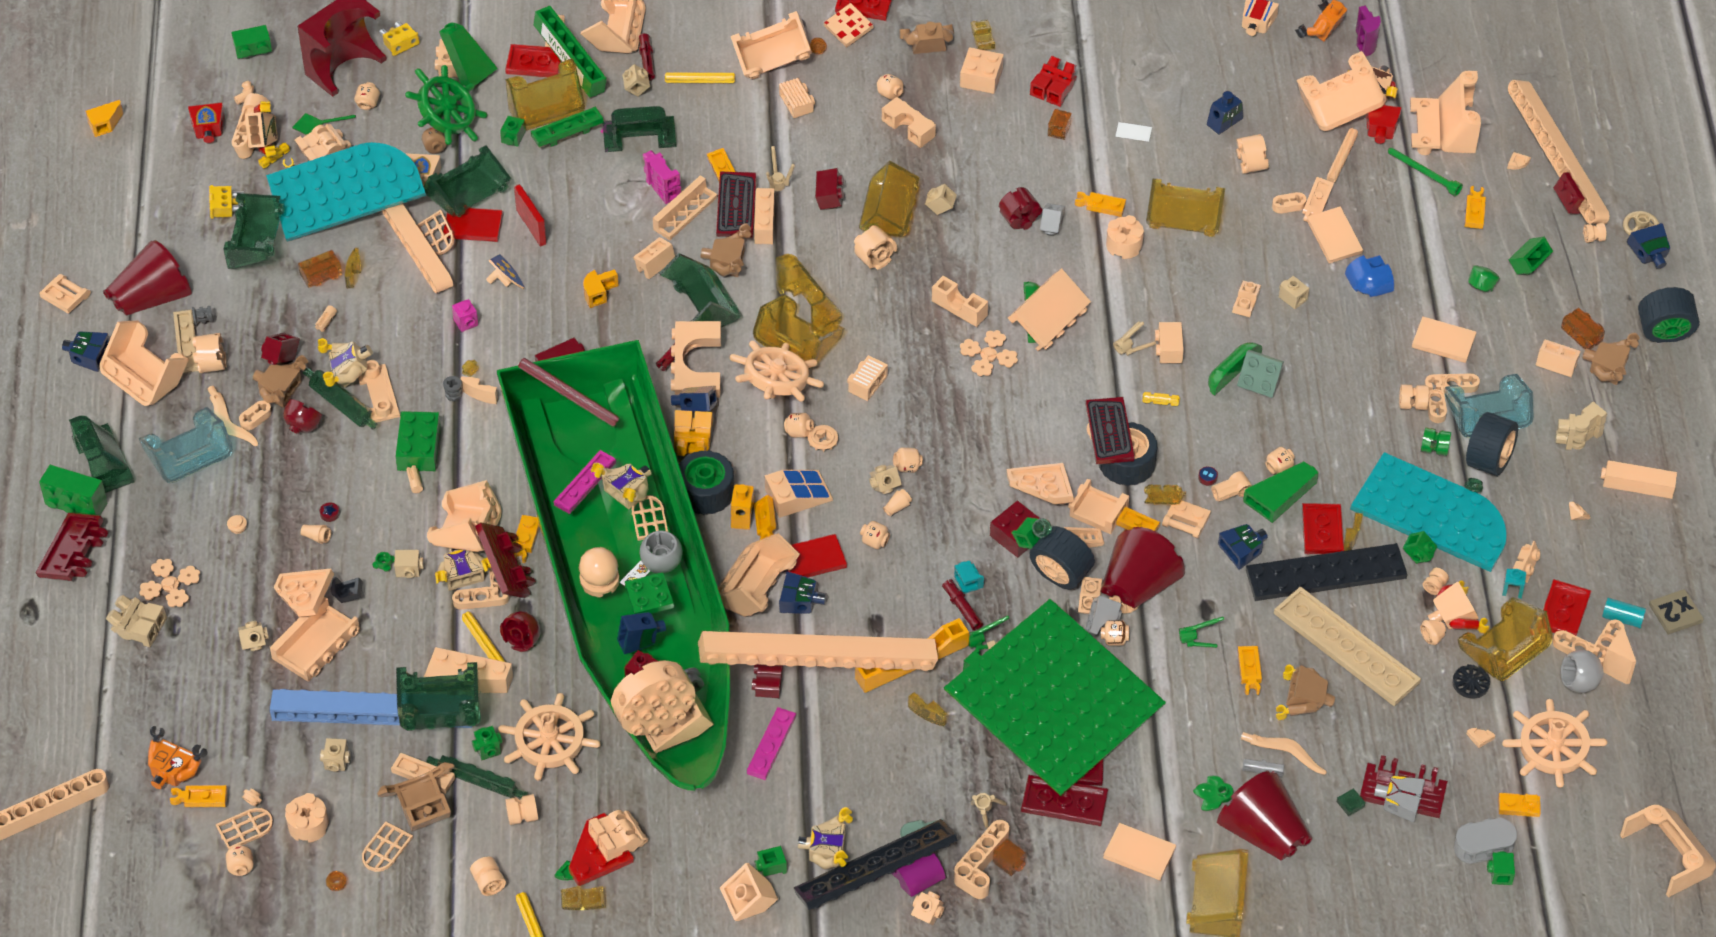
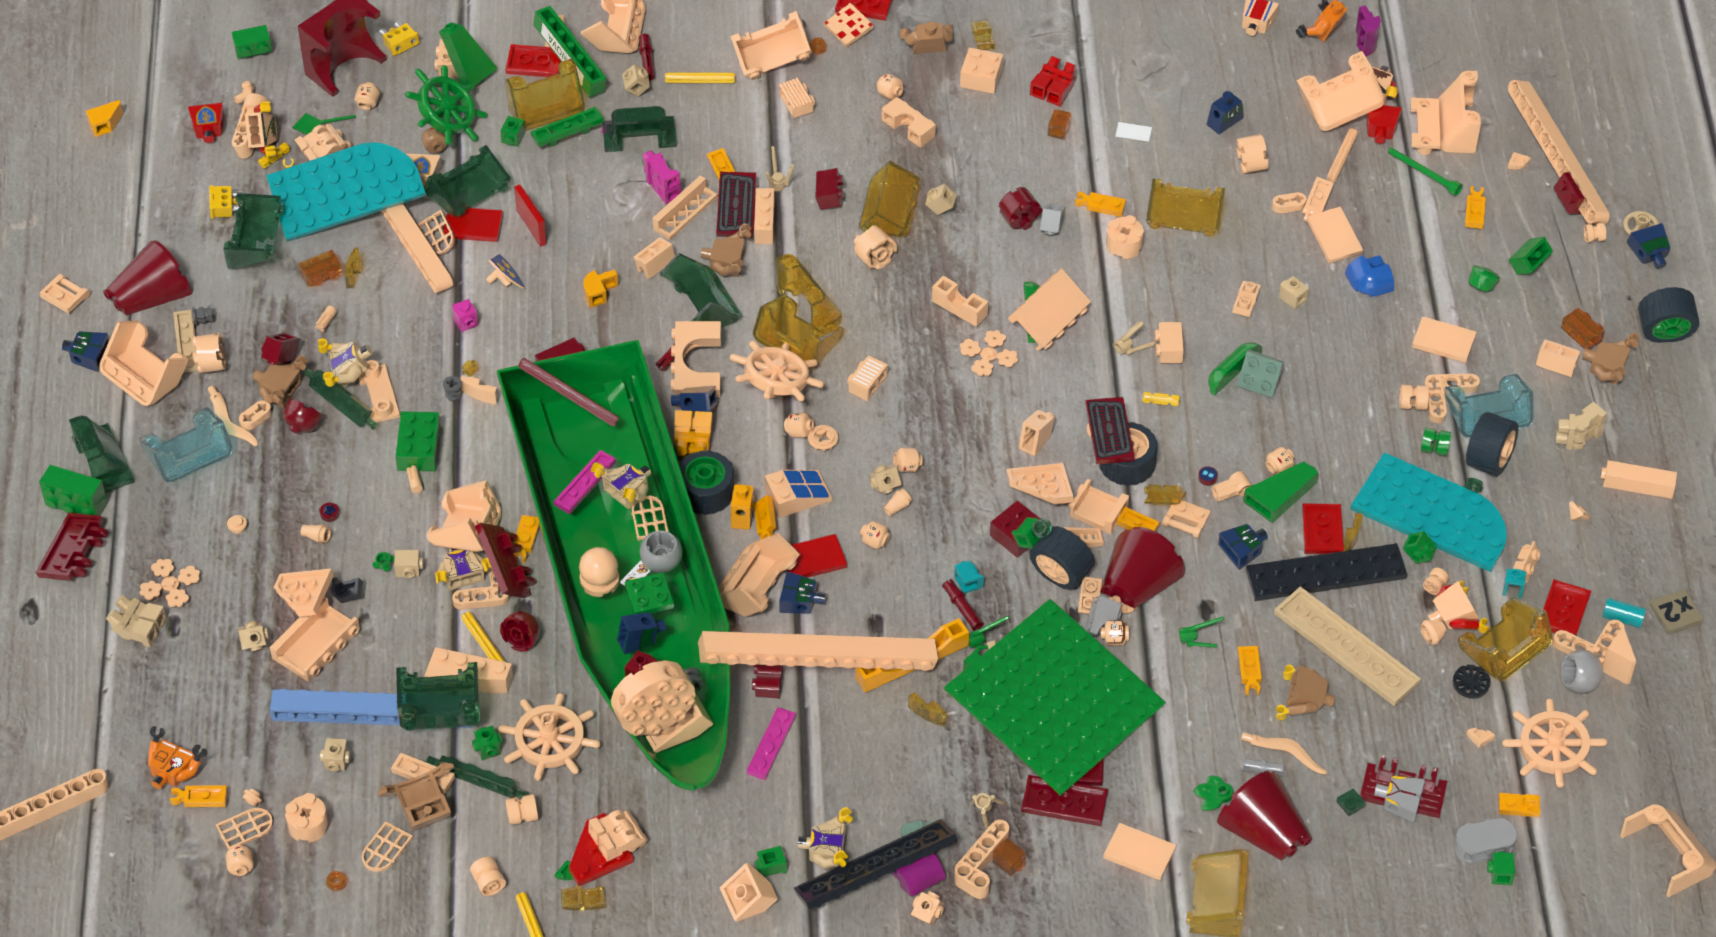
none -> light nougat torso [1019,410,1055,457]

